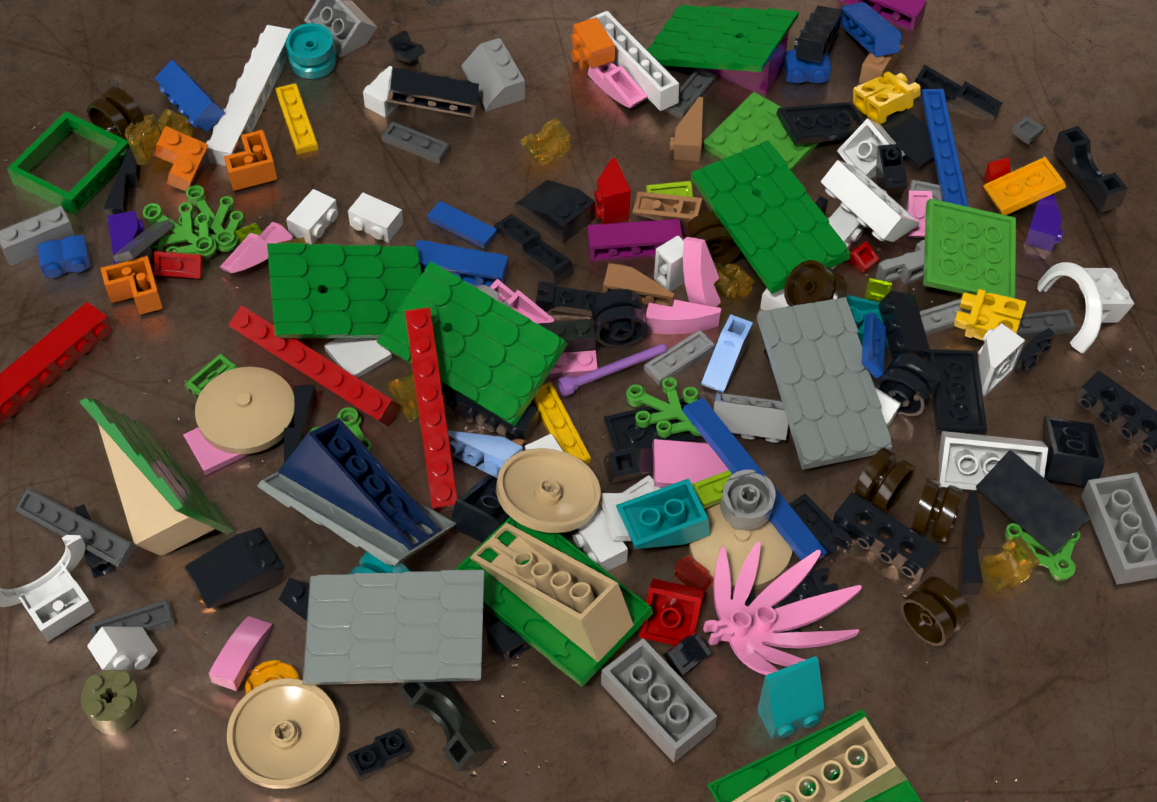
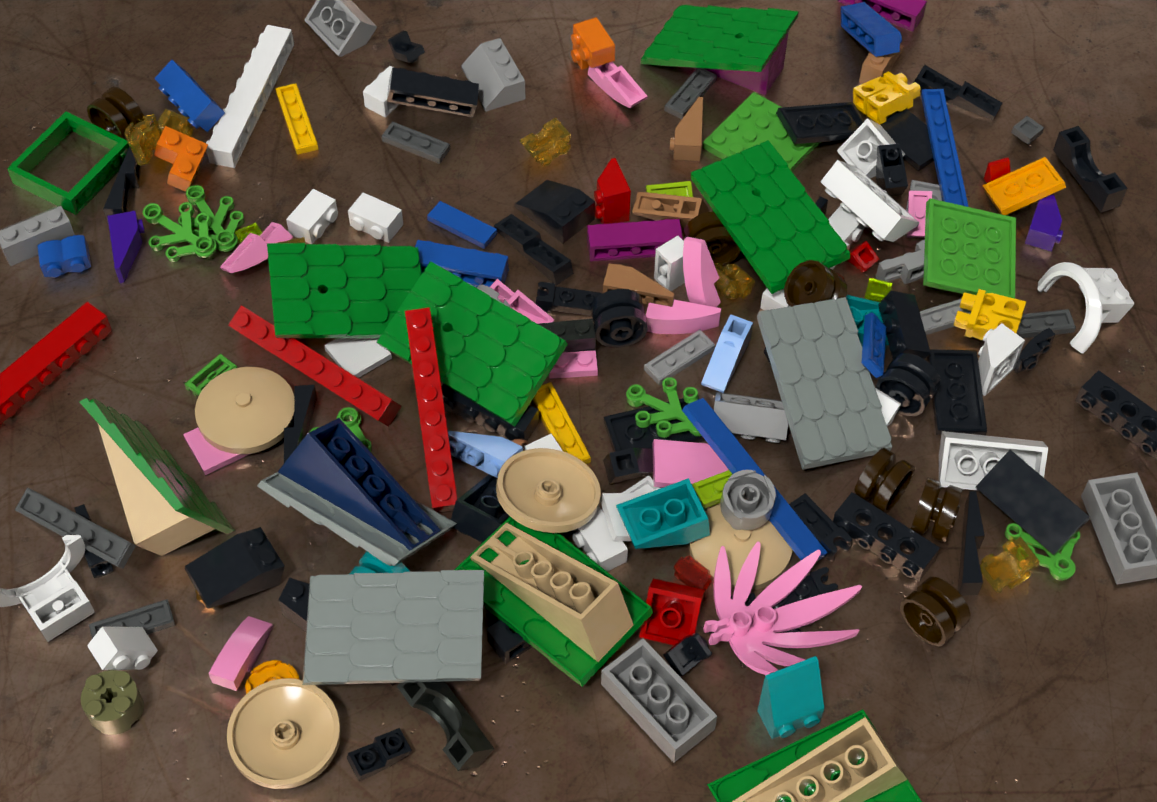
orange brick [100,256,163,315] -> none
dark grey tile [113,219,173,263] -> none
red plate [154,251,203,279] -> none
orange brick [224,130,277,191] -> none
teal wheel [286,23,337,79] -> none
clear yellow cylinder [387,371,419,422] -> none
medium lavender piece [557,344,667,397] -> none
white brick [589,11,679,111] -> none
blue brick [784,50,831,83] -> none
black brick [794,5,843,63] -> none
black slope [1043,416,1105,487] -> none

